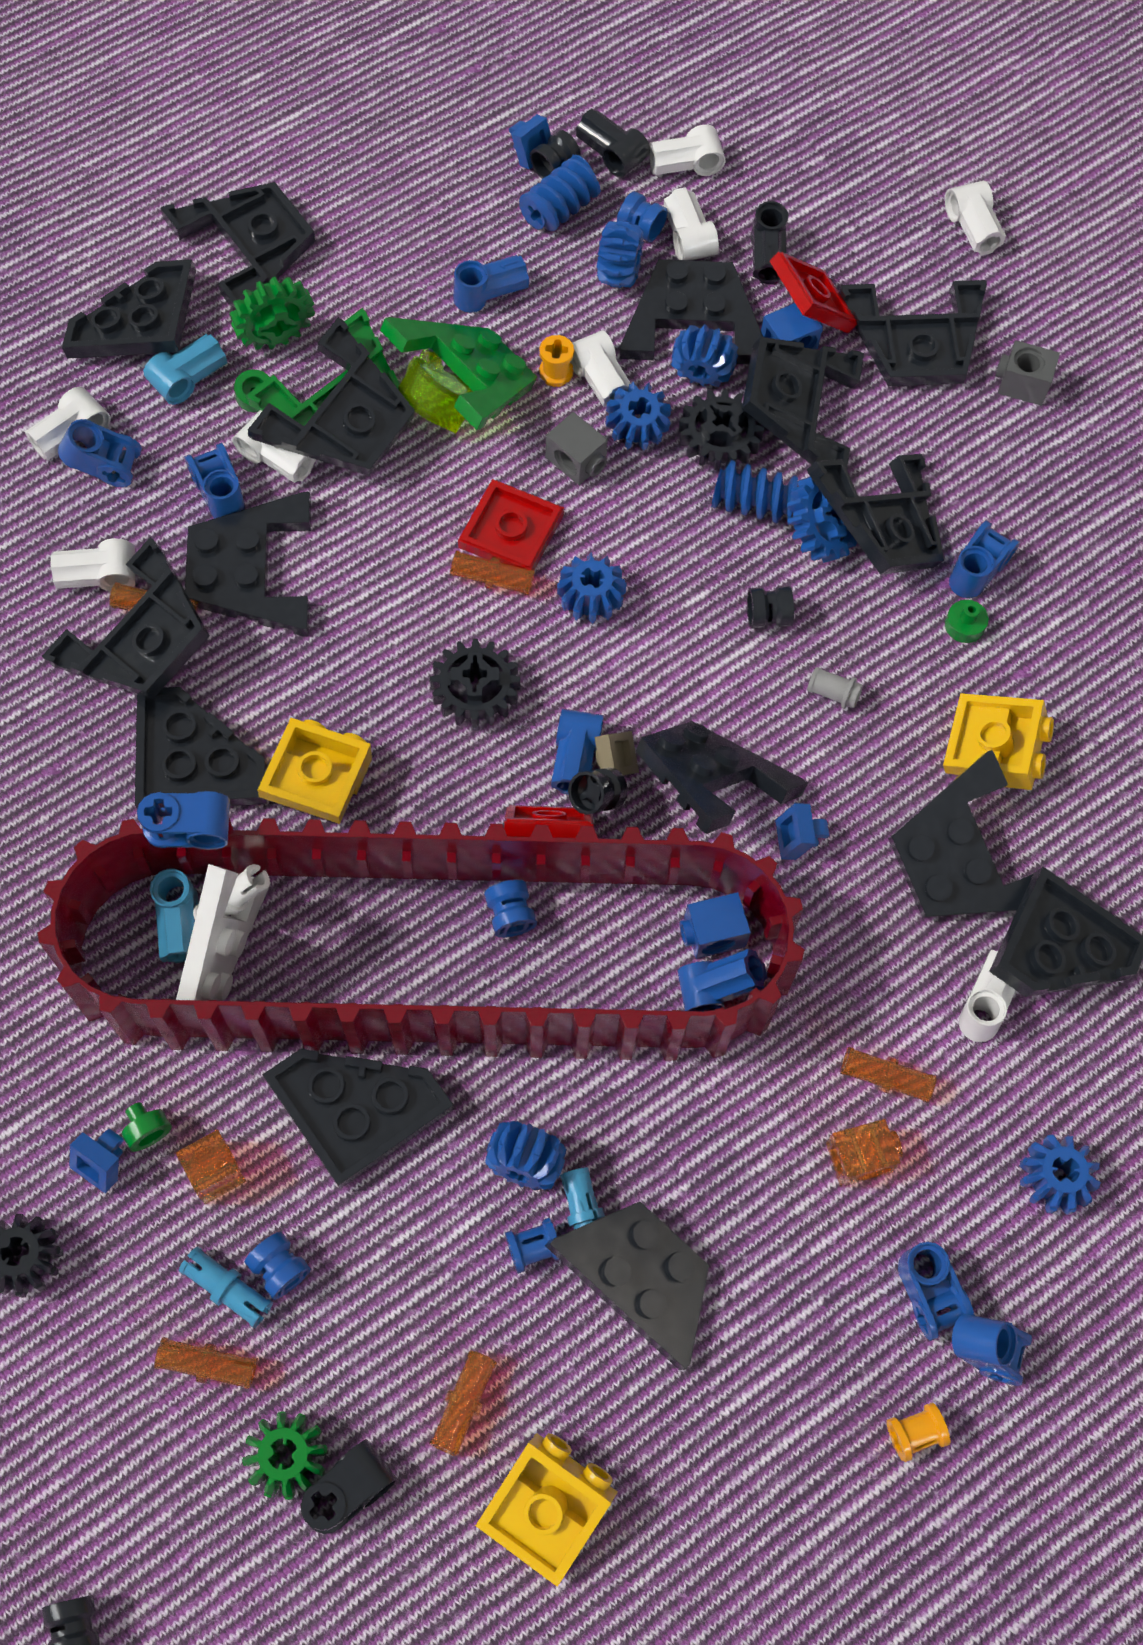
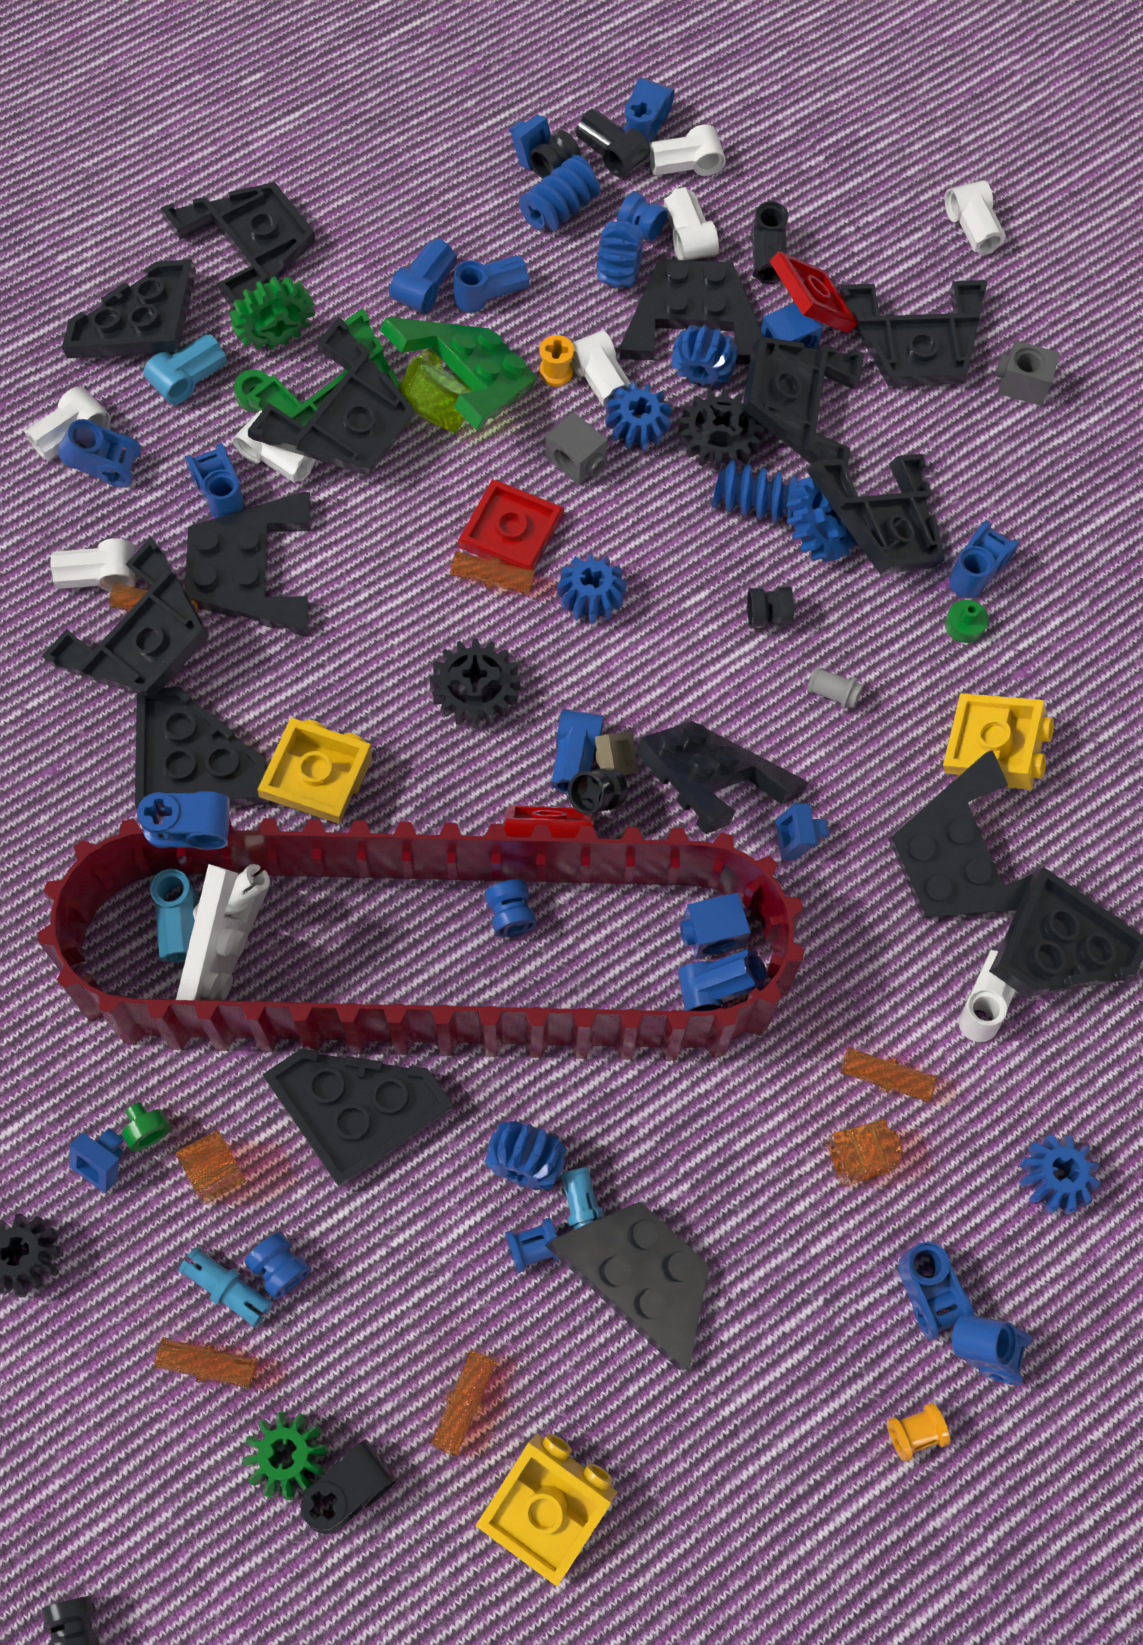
none -> blue piece [389,238,457,314]
none -> blue piece [623,77,675,143]

